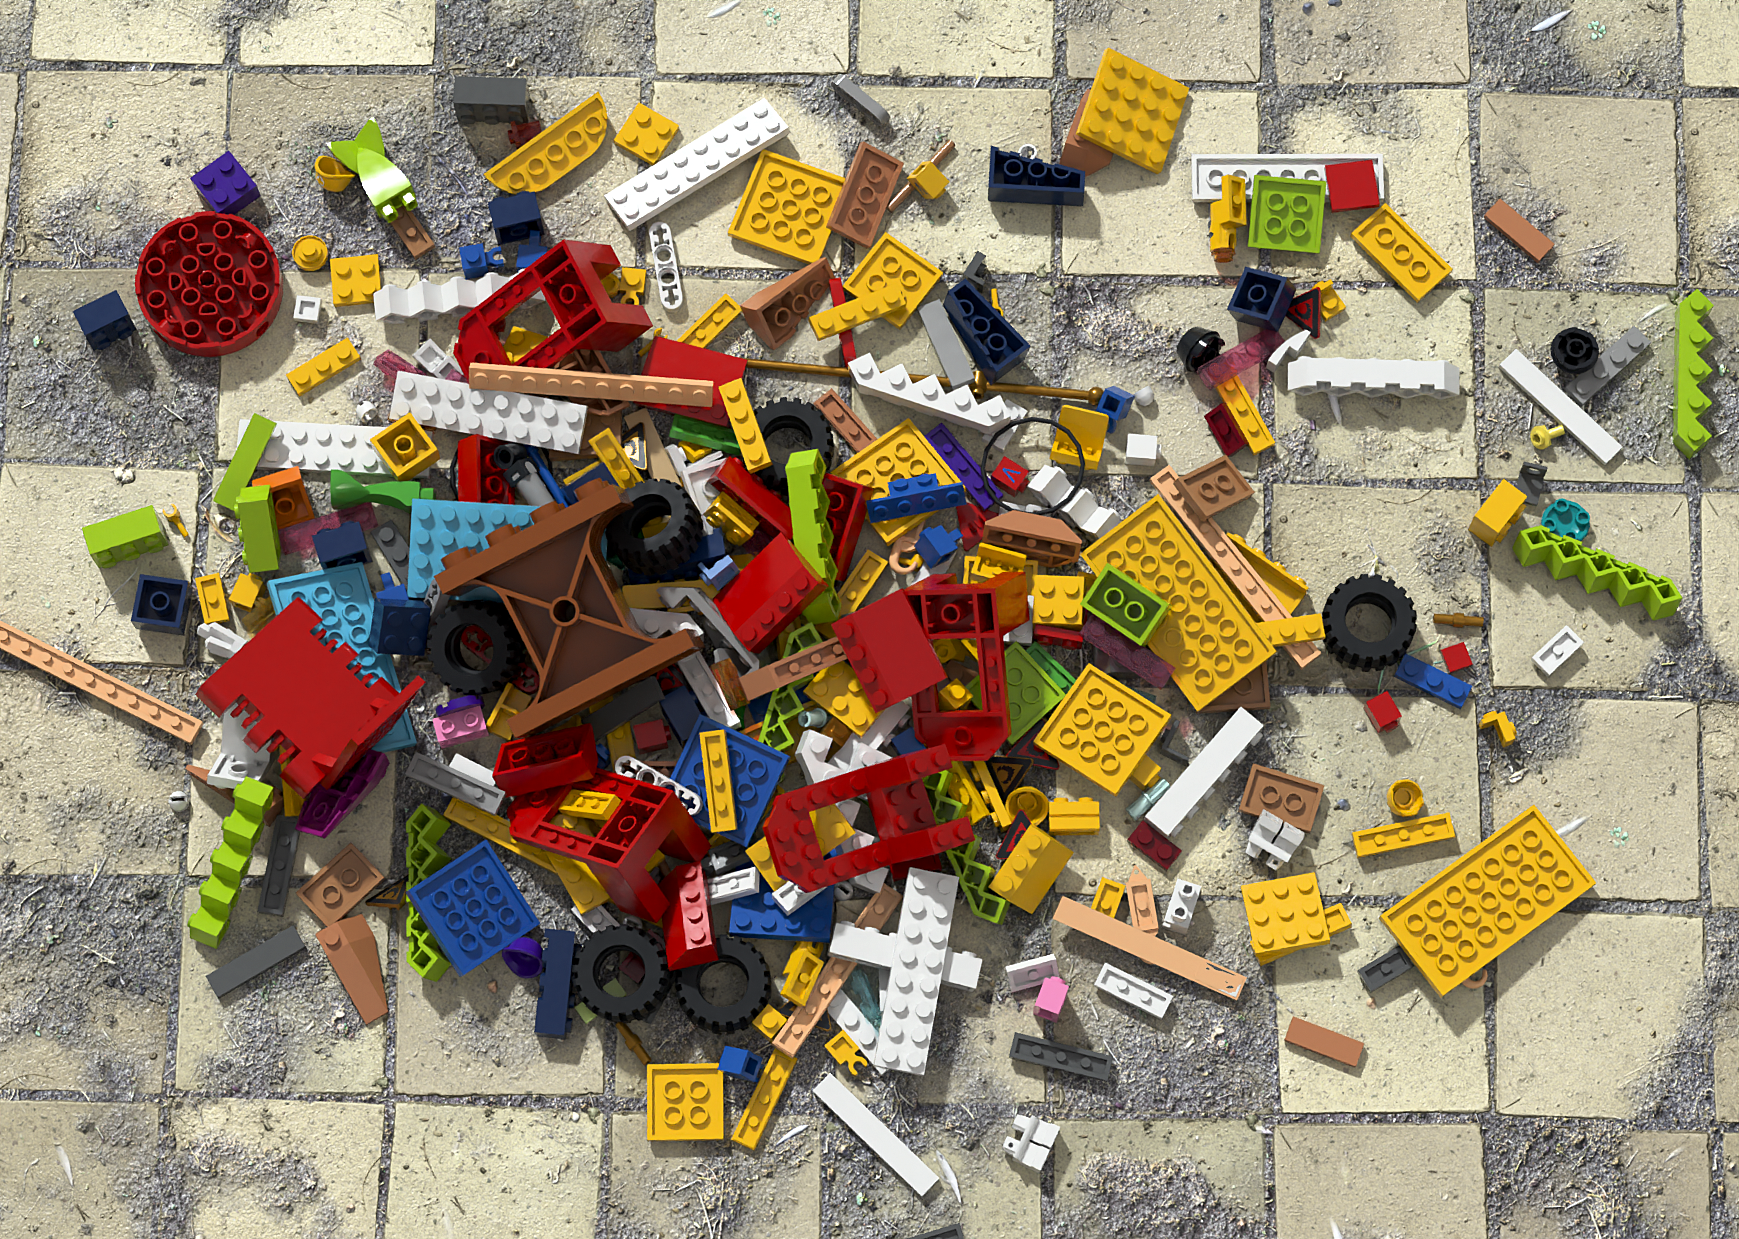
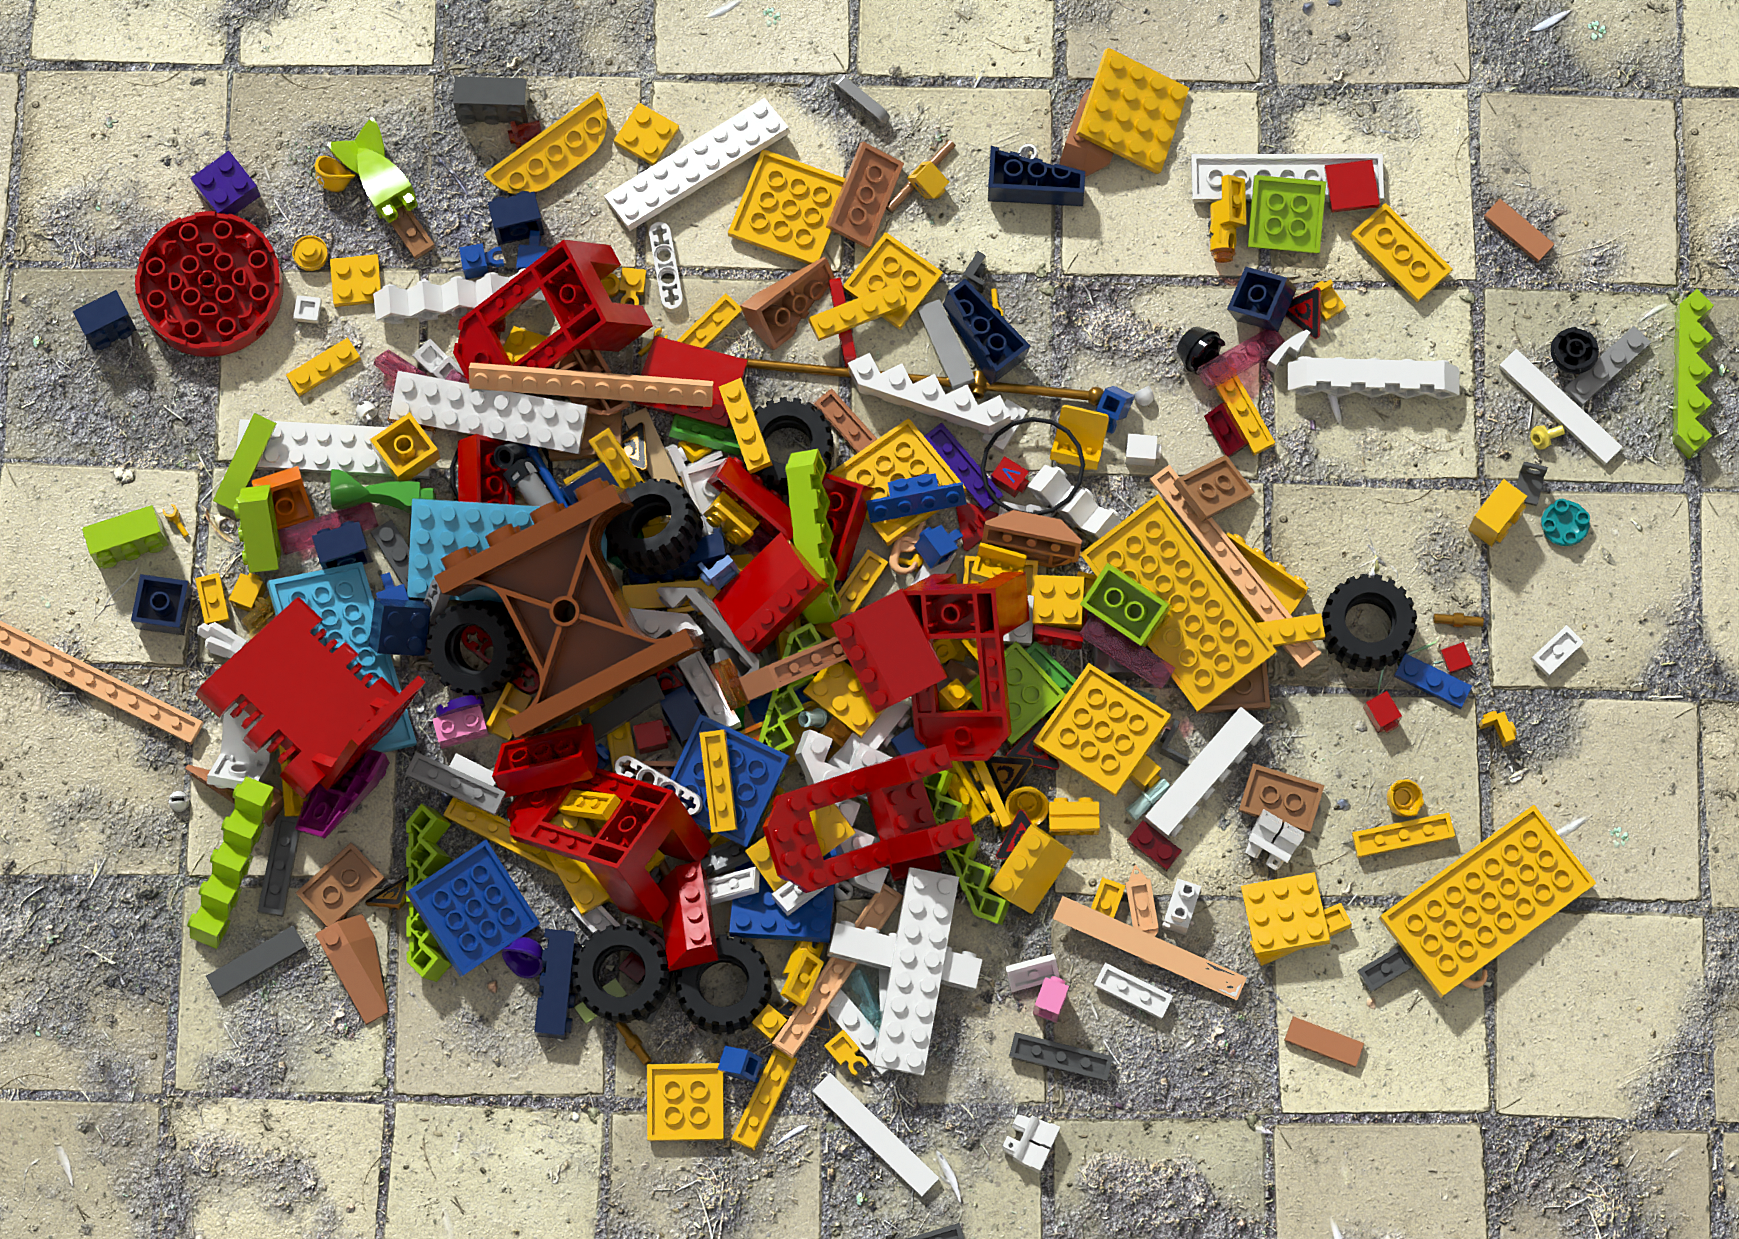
lime brick [1512,525,1682,621] -> none

